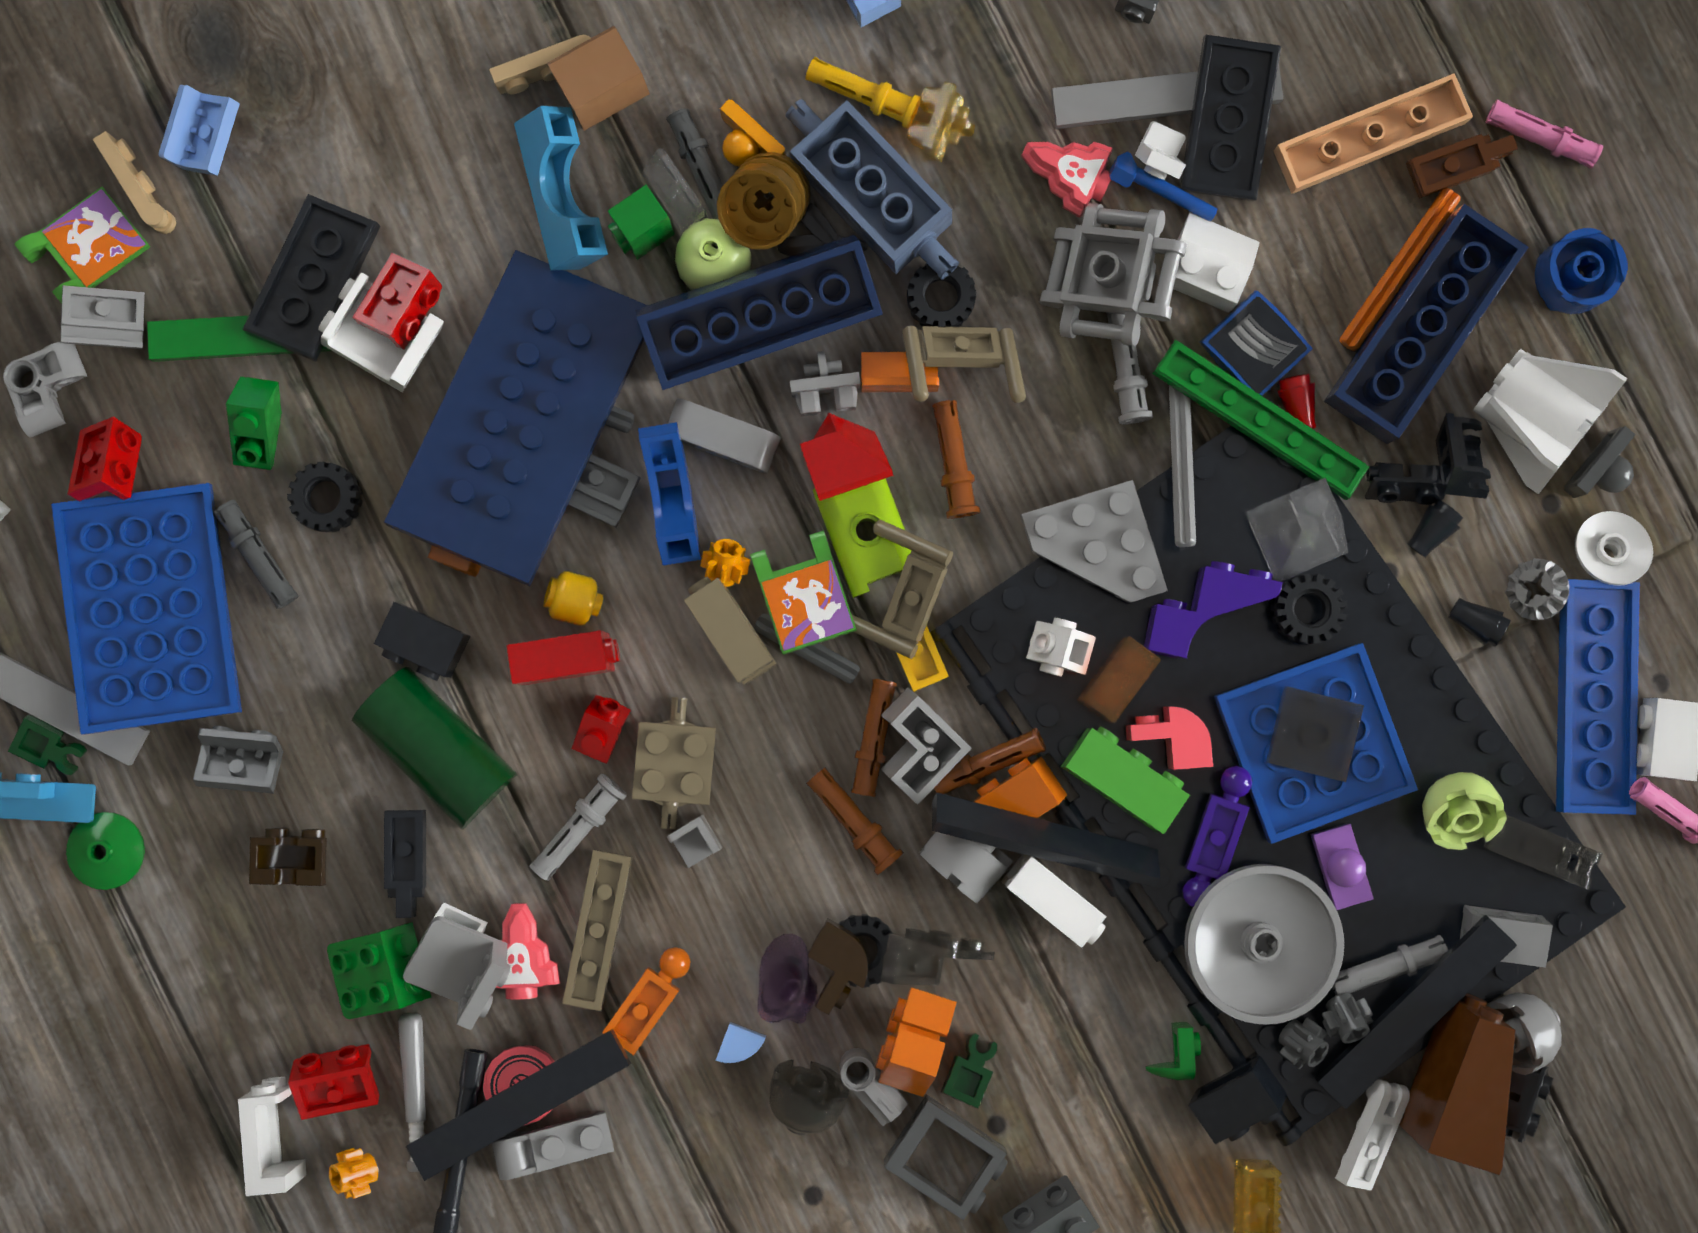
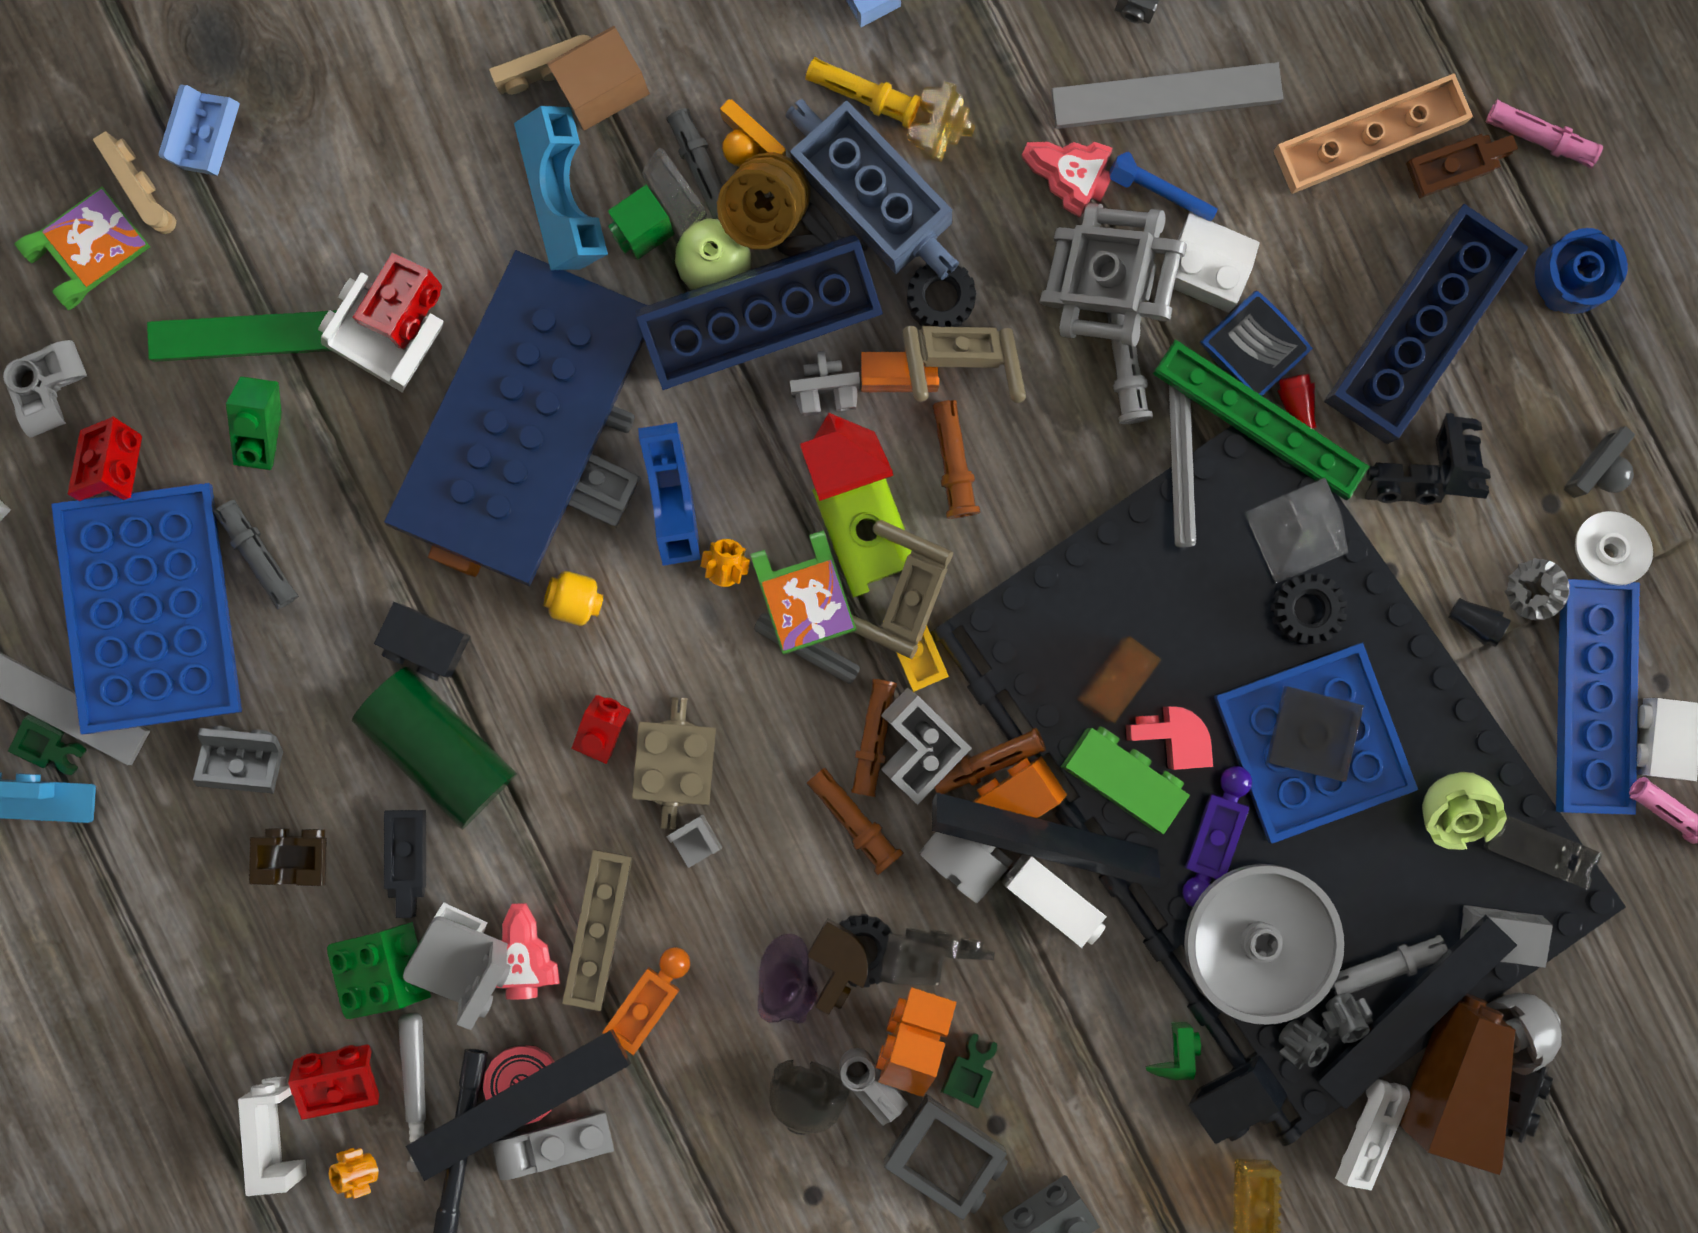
light grey plate [60,285,145,349] -> none
green dish [66,812,145,890] -> none
black tile [243,194,380,362] -> none
black tyre [287,461,363,533] -> none
red brick [506,630,620,685] -> none
light grey pin [529,773,627,881] -> none
light grey beam [667,398,781,474] -> none
dark tan arch [684,576,777,685] -> none
light blue tile [715,1022,766,1063] -> none
light grey plate [1020,480,1168,603] -> none
white brick [1026,617,1096,677] -> none
white bracket [1135,121,1186,180] -> none
dark purple arch [1143,561,1283,659] -> none
black tile [1180,34,1281,201] -> none
medium lavender tile [1310,823,1374,910] -> none
orange axle [1339,188,1461,351] -> none
black cone [1407,499,1463,558] -> none
white brick [1473,349,1627,494] -> none

